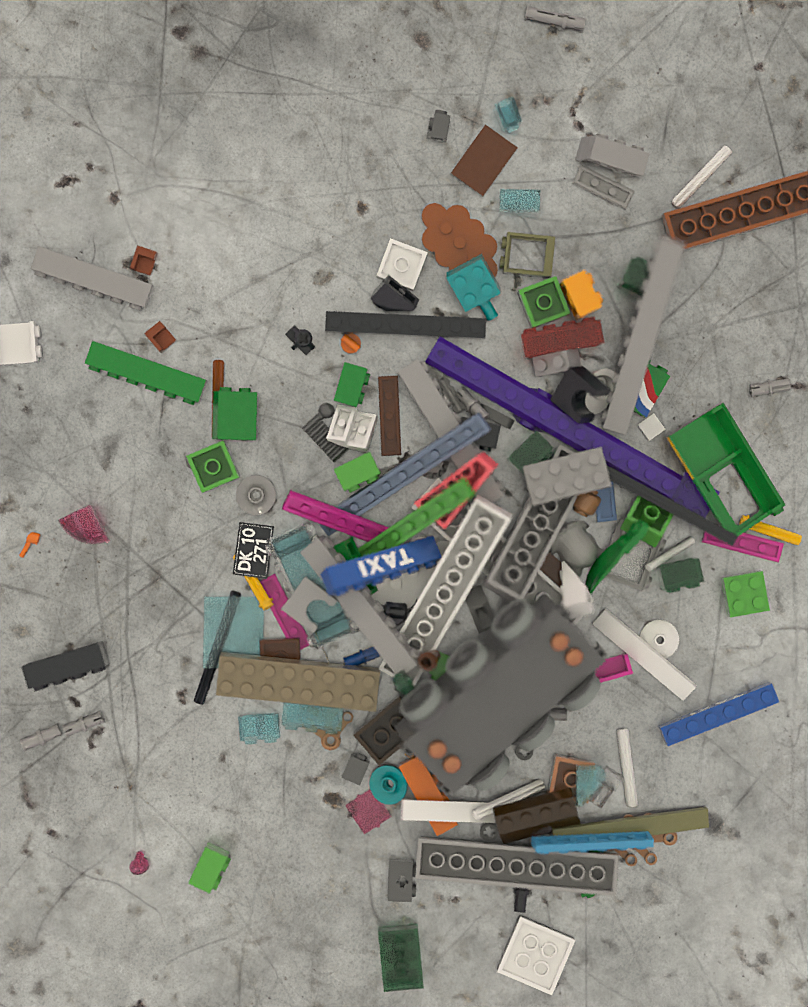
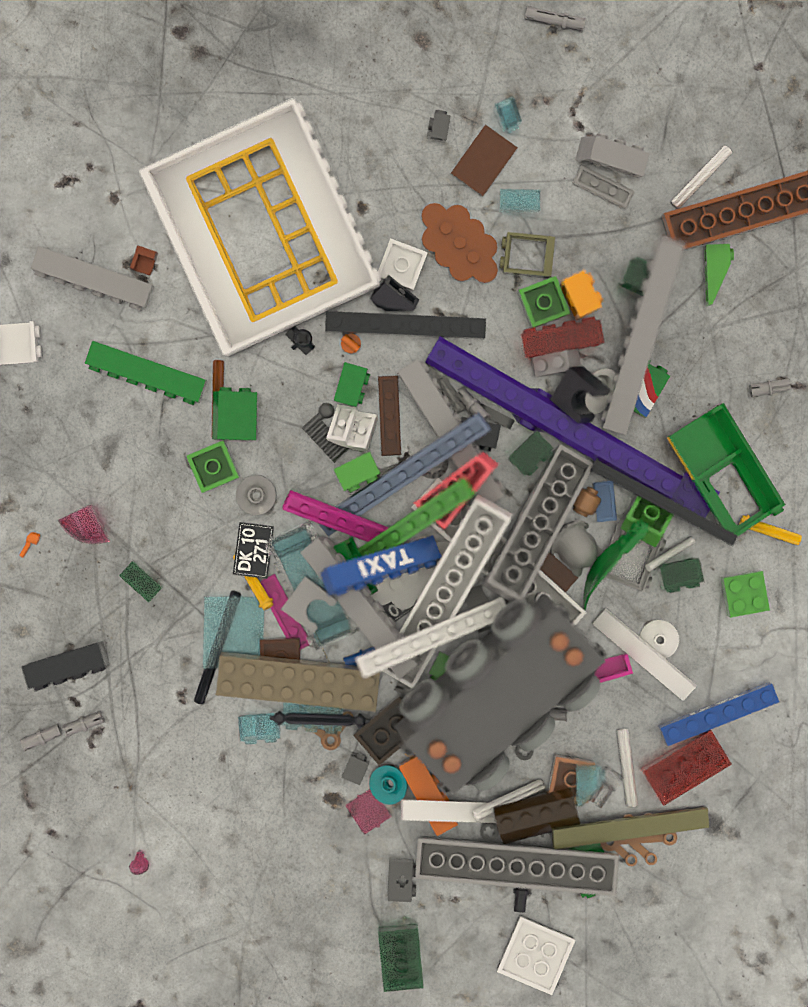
copper panel [144,321,176,353] -> none
bright green brick [188,842,231,894] -> none
black piece [384,602,407,626] -> none
clear green piece [392,670,415,695] -> none
reddish brown cone [418,650,440,671] -> none
teal brick [446,254,501,321] -> none
light grey plate [523,447,611,506] -> none
dark azure plate [531,831,654,854] -> none
white slope [560,561,594,619] -> none
white tile [637,413,665,441] -> none
dark pink tile [701,531,784,563] -> none
none -> clear green plate [119,561,163,603]
none -> white panel [139,99,382,357]
none -> black wheel [269,711,370,728]
none -> white plate [355,597,506,678]
none -> clear red brick [641,730,732,806]
none -> bright green slope [704,244,734,306]

